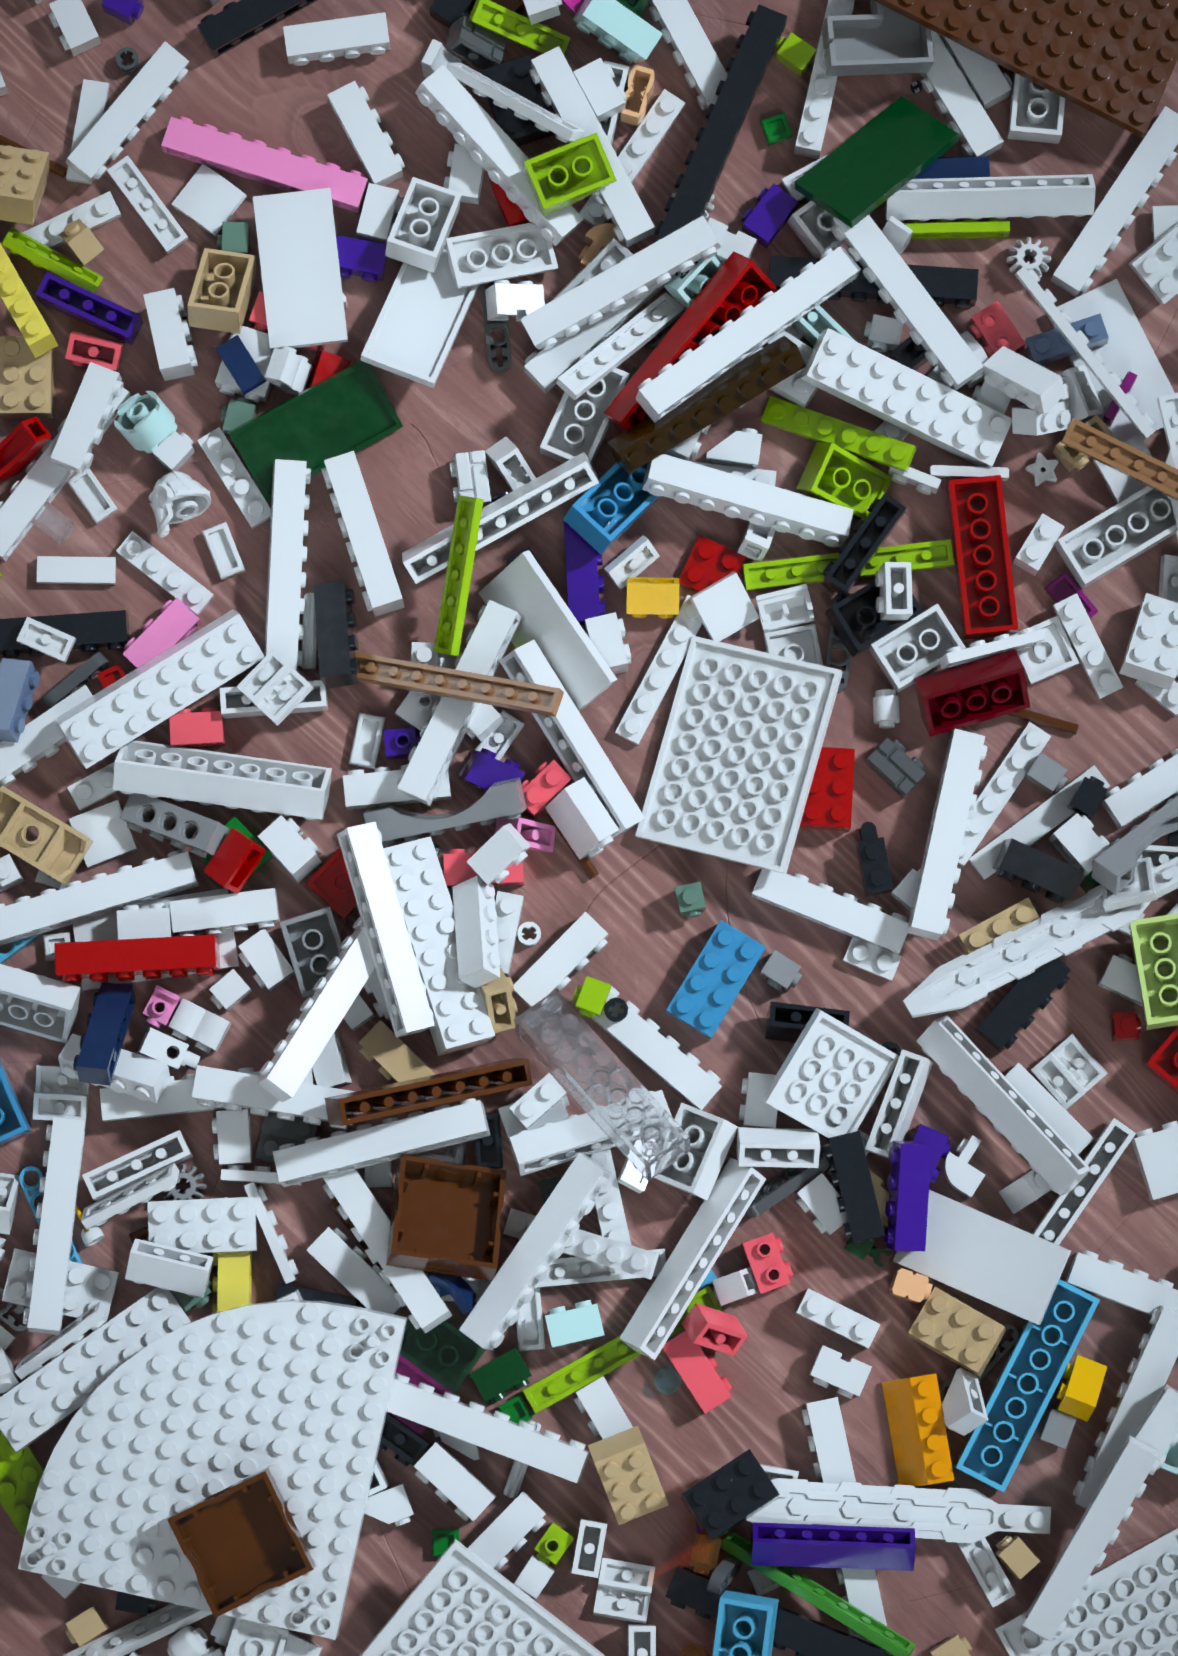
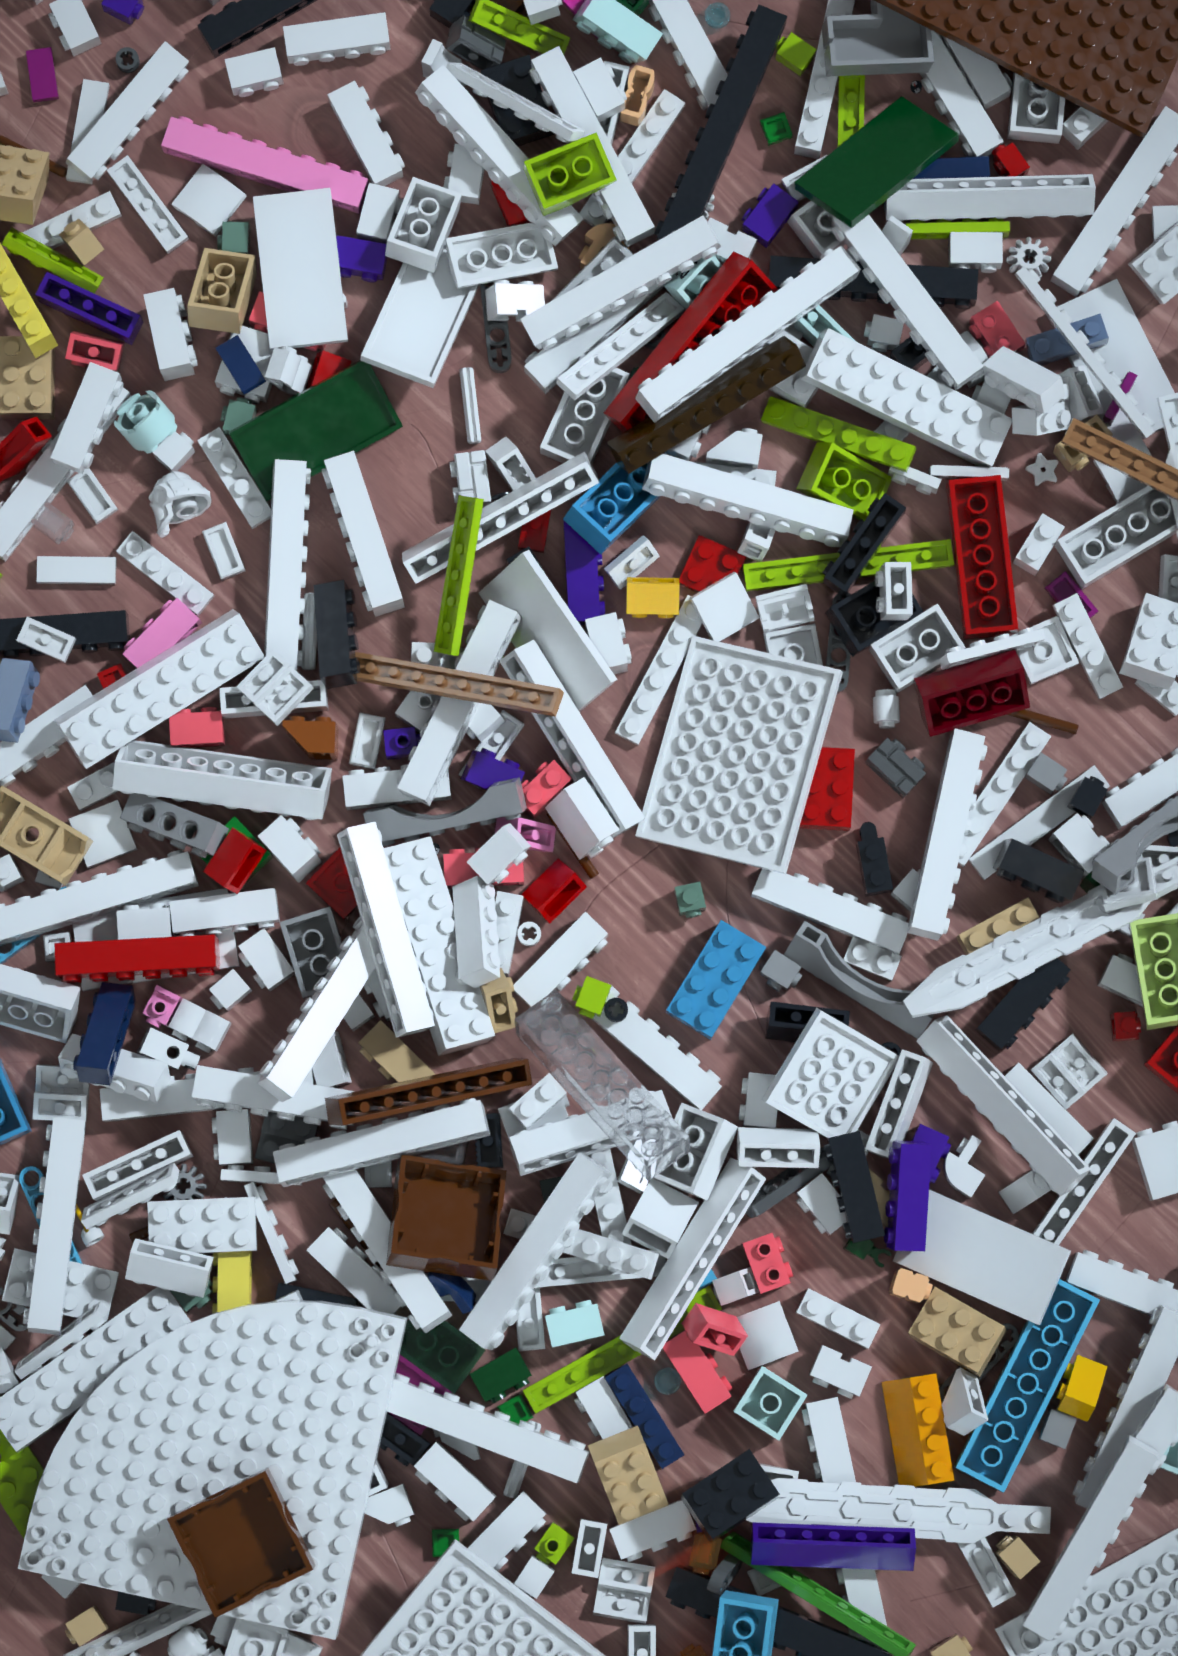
dark grey beam [42,652,109,709] -> none
none -> magenta tile [26,47,59,103]
none -> white brick [224,47,284,97]
none -> dark orange slope [282,716,339,760]
none -> white axle [459,367,481,444]
none -> red plate [518,509,552,553]
none -> red brick [521,858,587,924]
none -> dark blue brick [605,1364,685,1469]
none -> white brick [609,1500,696,1562]
none -> white brick [622,1177,699,1259]
none -> clear light blue plate [705,2,731,29]
none -> light aqua brick [733,1366,807,1441]
none -> white slope [737,1301,798,1370]
none -> light grey arch [784,921,934,1039]
none -> lime plate [837,75,865,148]
none -> white brick [948,232,1003,273]
none -> red brick [991,142,1030,177]
none -> white brick [1062,107,1108,150]

